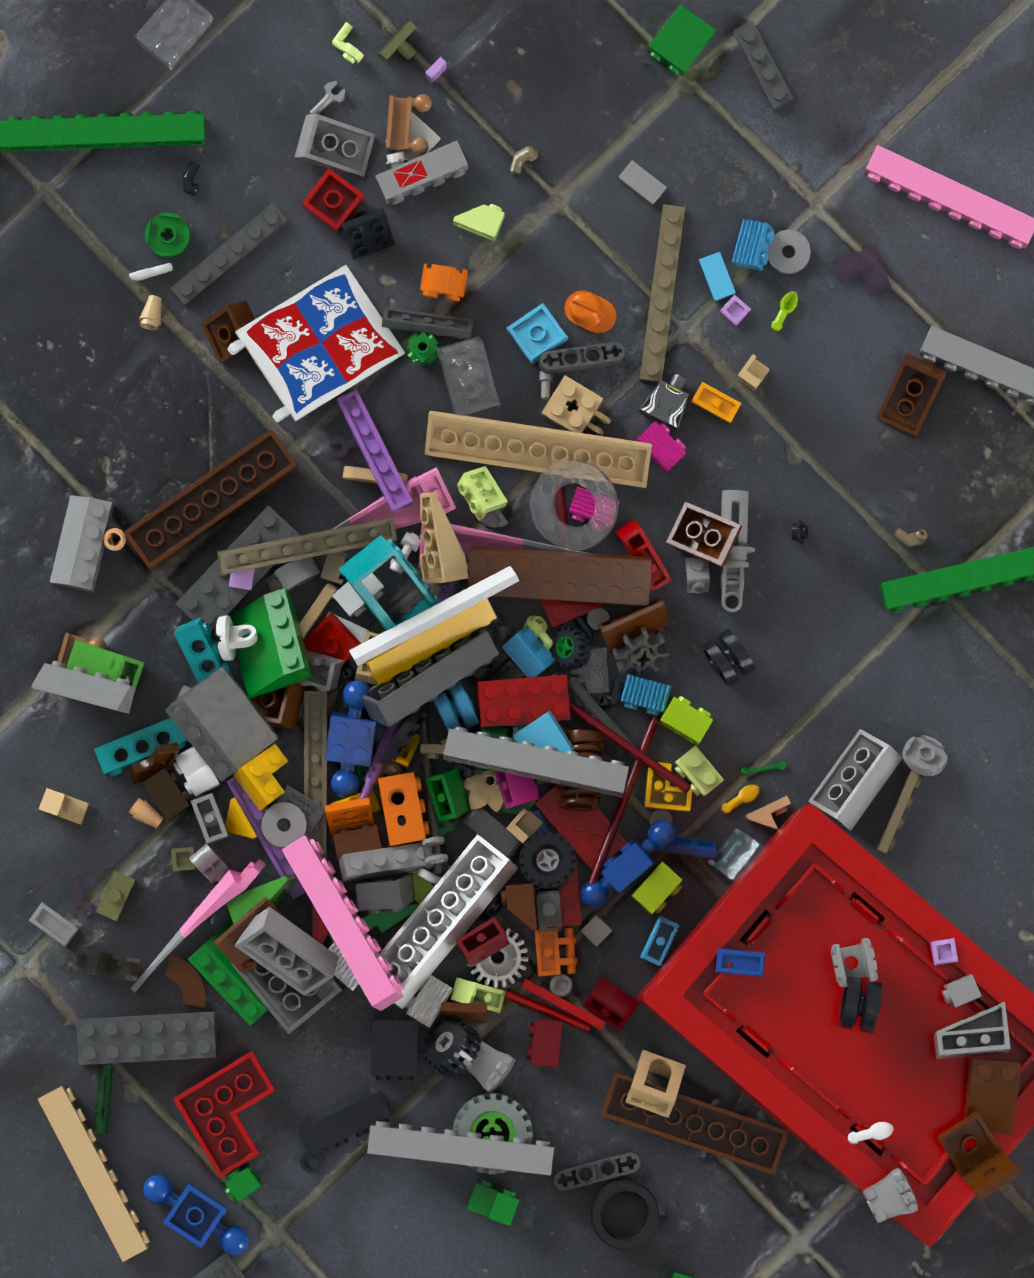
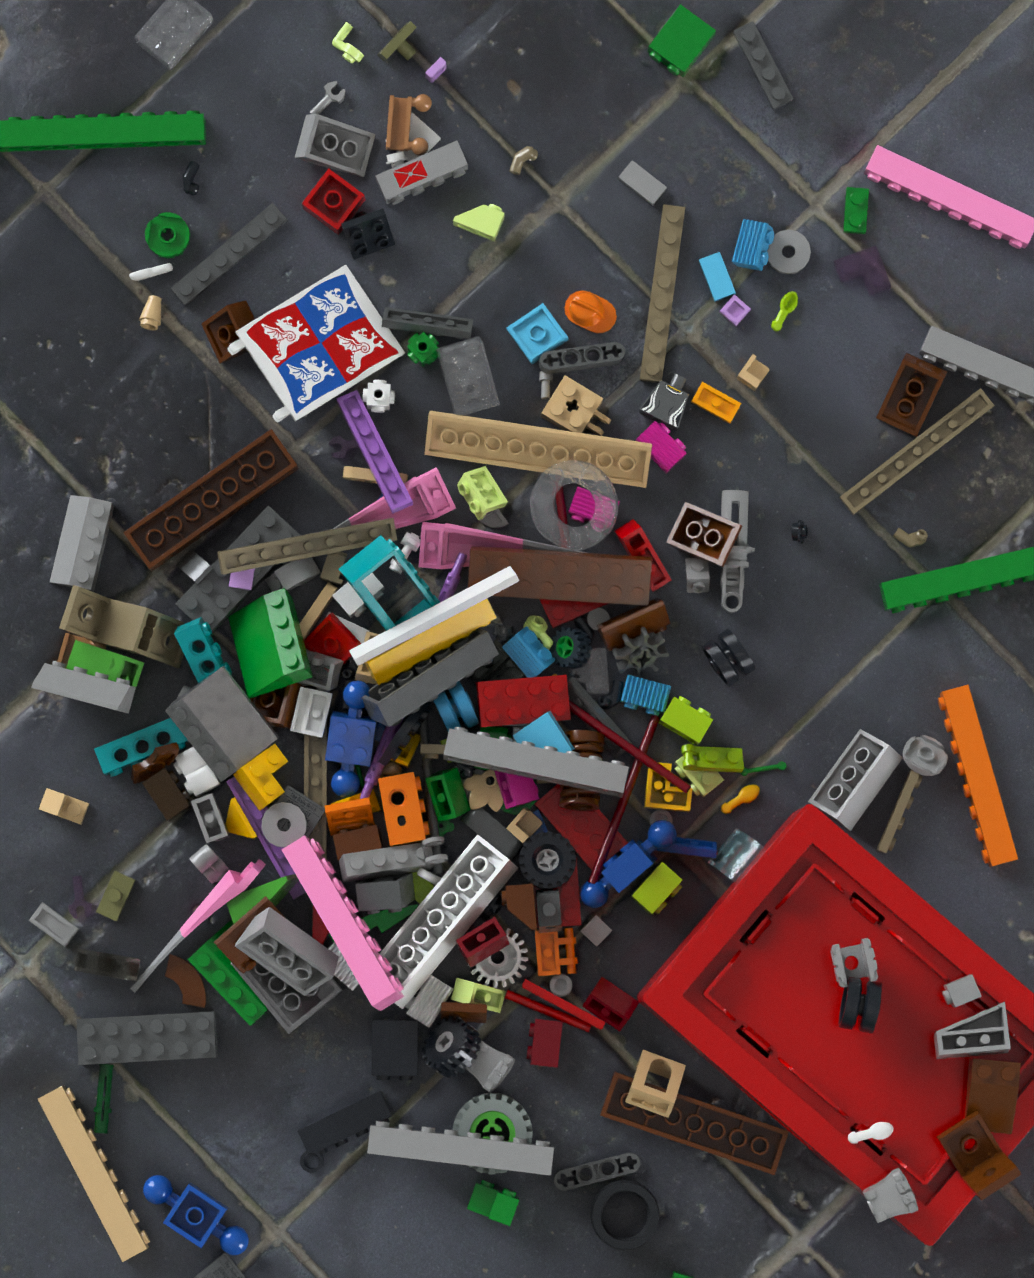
light nougat cone [103,528,126,551] -> none
light nougat cone [129,798,164,828] -> none
olive plate [171,847,196,872] -> none
red brick [173,1051,277,1178] -> none
white tile [216,615,258,661] -> none
green brick [225,1165,264,1202] -> none
orange brick [420,264,468,302] -> none
tan wedge [420,492,469,584] -> none
dark azure brick [640,916,679,966] -> none
blue tile [715,948,765,977] -> none
tan slope [745,796,791,831] -> none
lavender tile [930,938,958,965] -> none
none -> dark tan bracket [59,585,186,668]
none -> dark grey slope [176,549,213,584]
none -> white plate [290,686,333,738]
none -> white brick [363,380,395,413]
none -> lime plate [681,744,744,773]
none -> dark tan plate [839,388,995,515]
none -> green plate [843,187,869,234]
none -> orange brick [938,685,1018,867]

